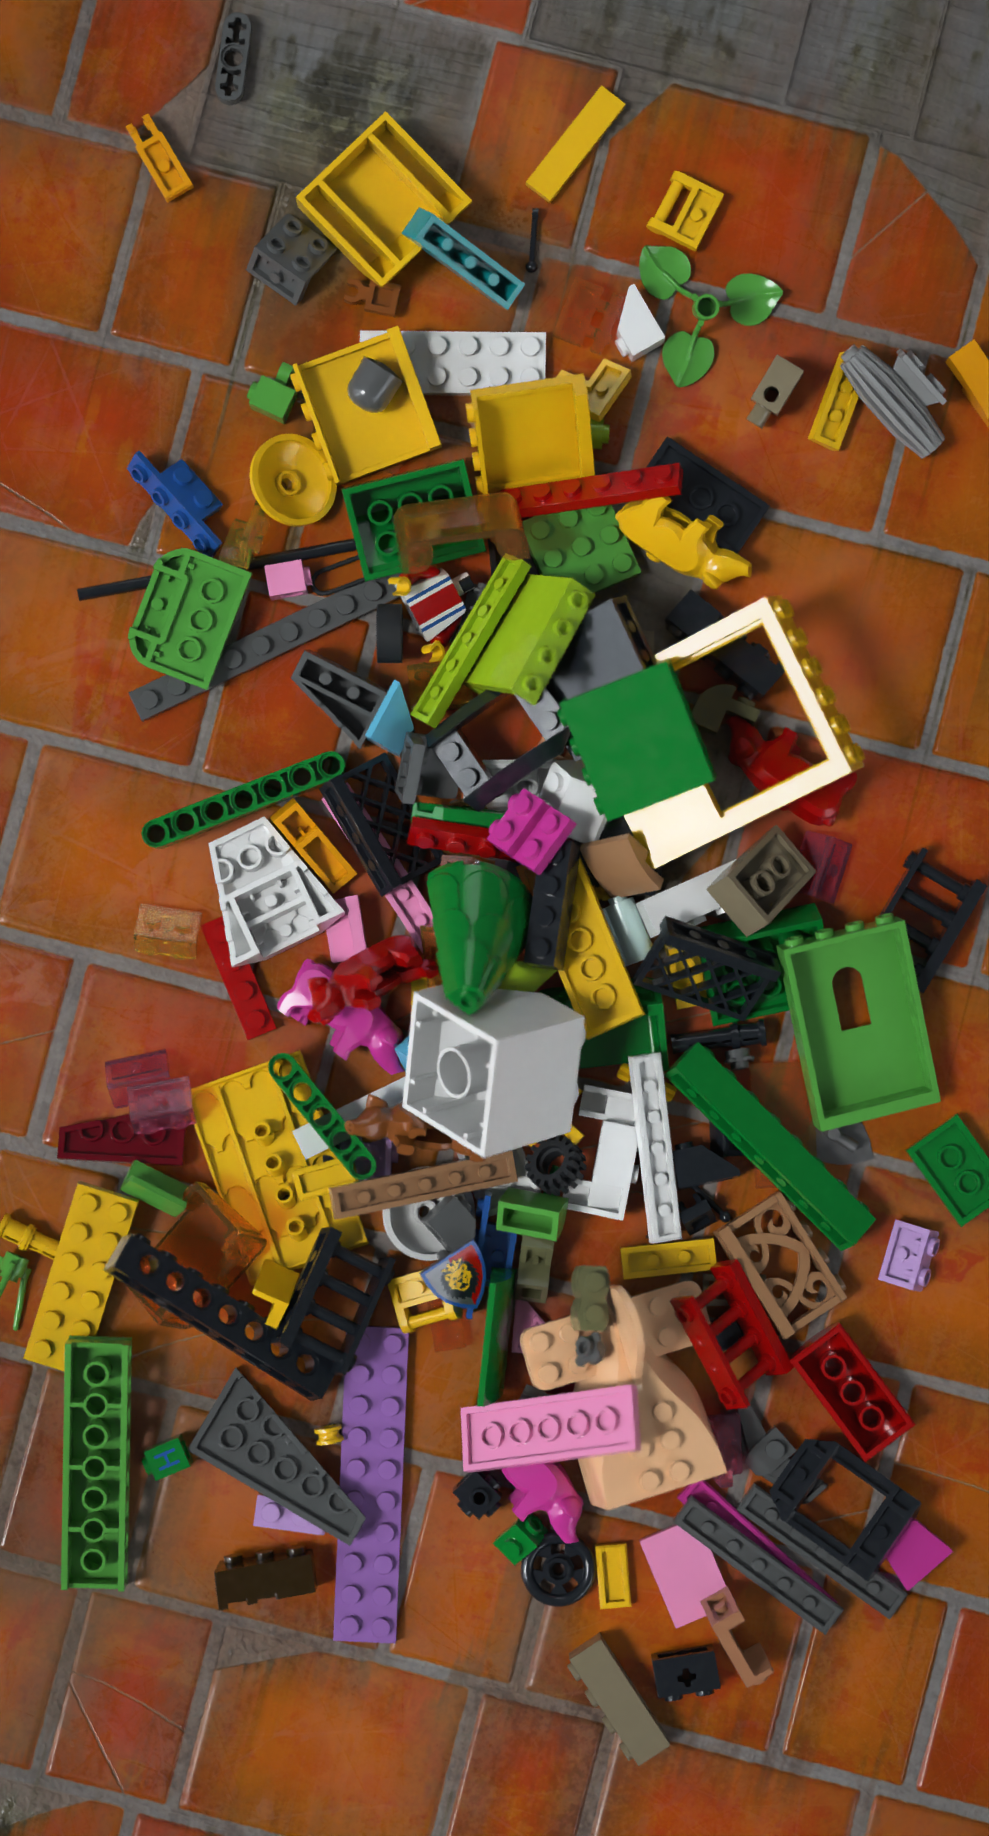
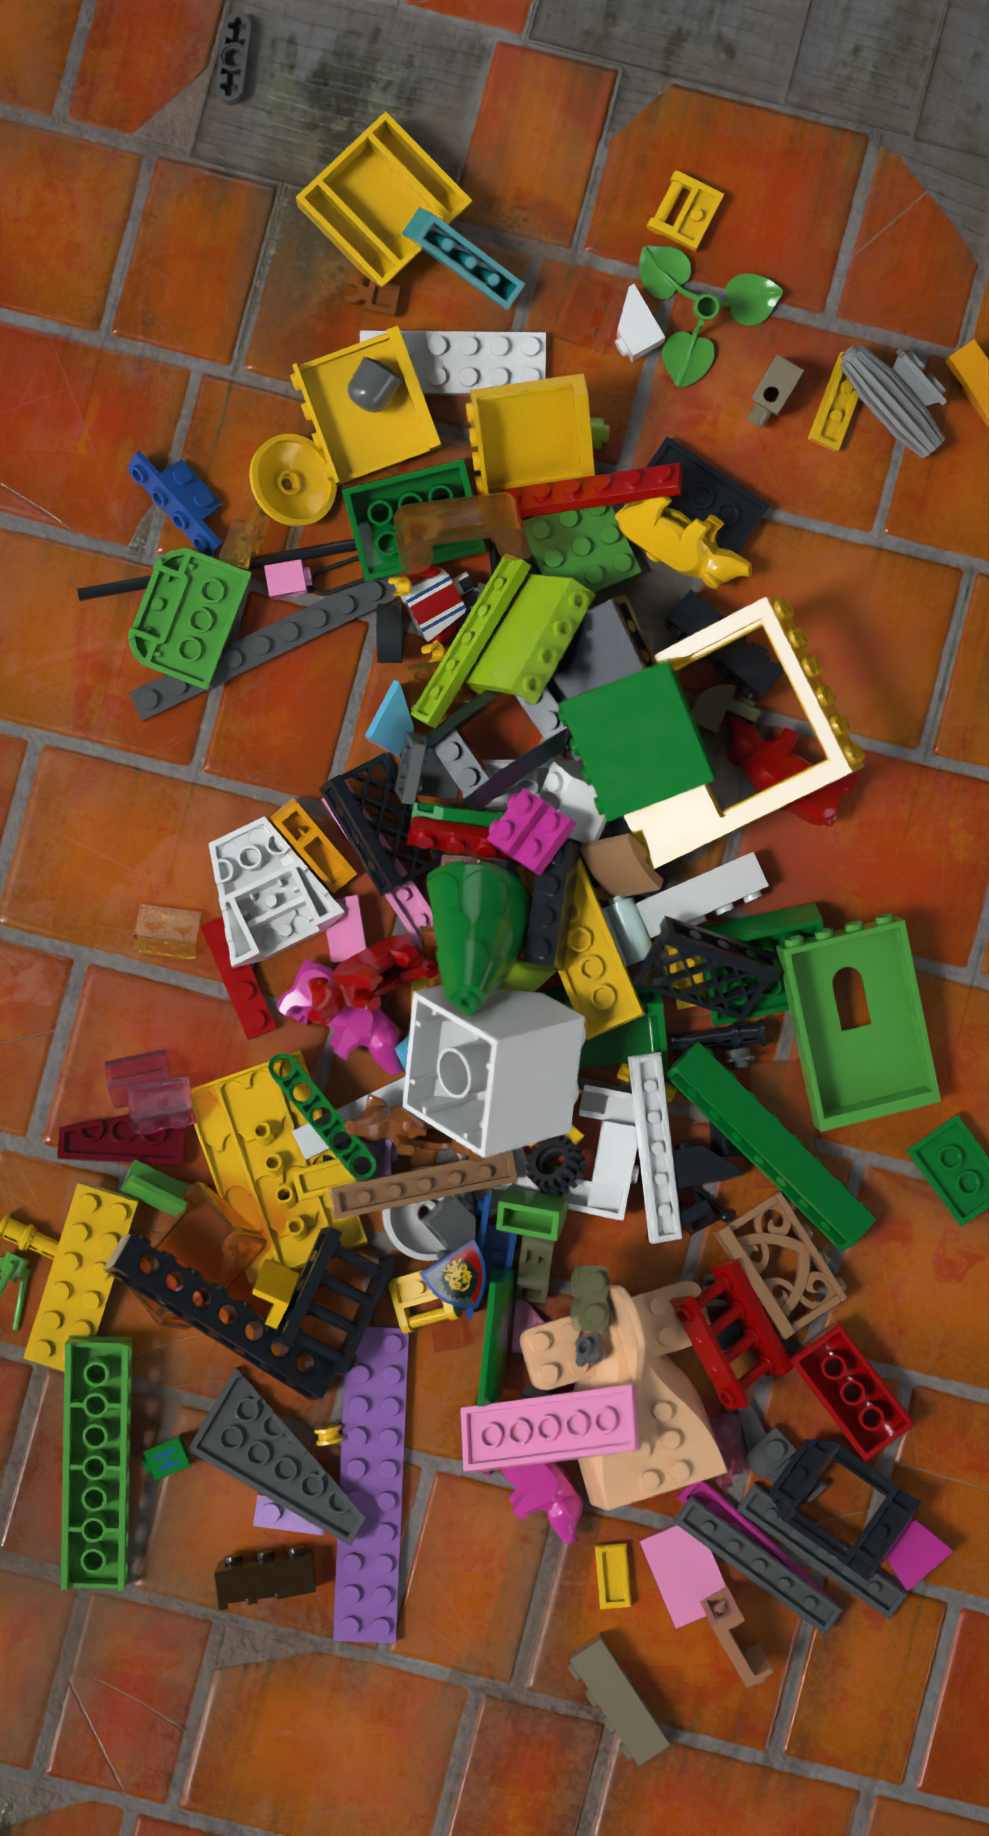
light orange hinge [125,114,194,203] -> none
green beam [141,751,346,849] -> none
dark grey bracket [246,213,337,306] -> none
bright green brick [247,362,298,425] -> none
dark grey wedge [291,649,388,749] -> none
black brick [453,1471,502,1520] -> none
green bracket [493,1513,548,1565] -> none
black plate [521,1531,596,1607] -> none
black hinge [525,208,539,273] -> none
yellow tile [526,85,626,203] -> none
yellow plate [557,358,632,423] -> none
yellow plate [620,1237,717,1280] -> none
black brick [651,1644,721,1701] -> none
dark tan slope [706,824,816,937] -> none
clear pink panel [798,831,853,904] -> none
flat silver shield [800,1121,873,1165] -> none
lavender bracket [878,1219,940,1292] -> none
black fence [879,847,987,994] -> none

